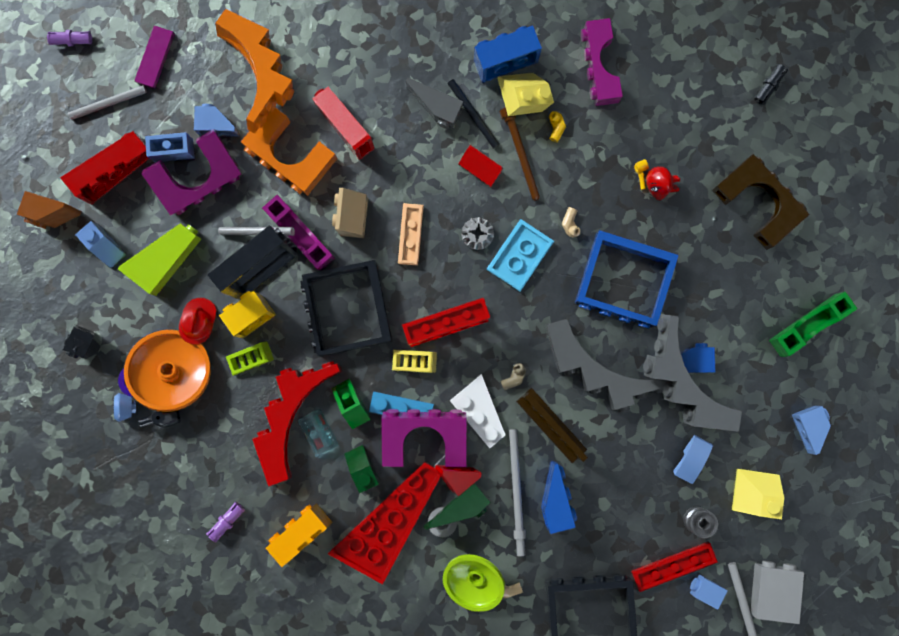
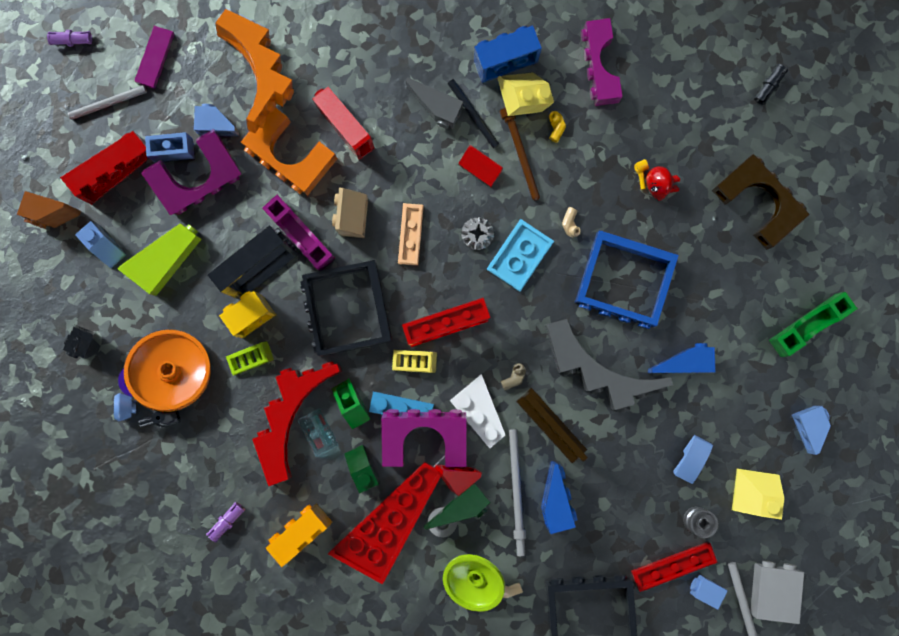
red piece [179,298,216,344] -> none
light grey bar [218,227,295,236] -> none
dark grey arch [643,314,742,432] -> none

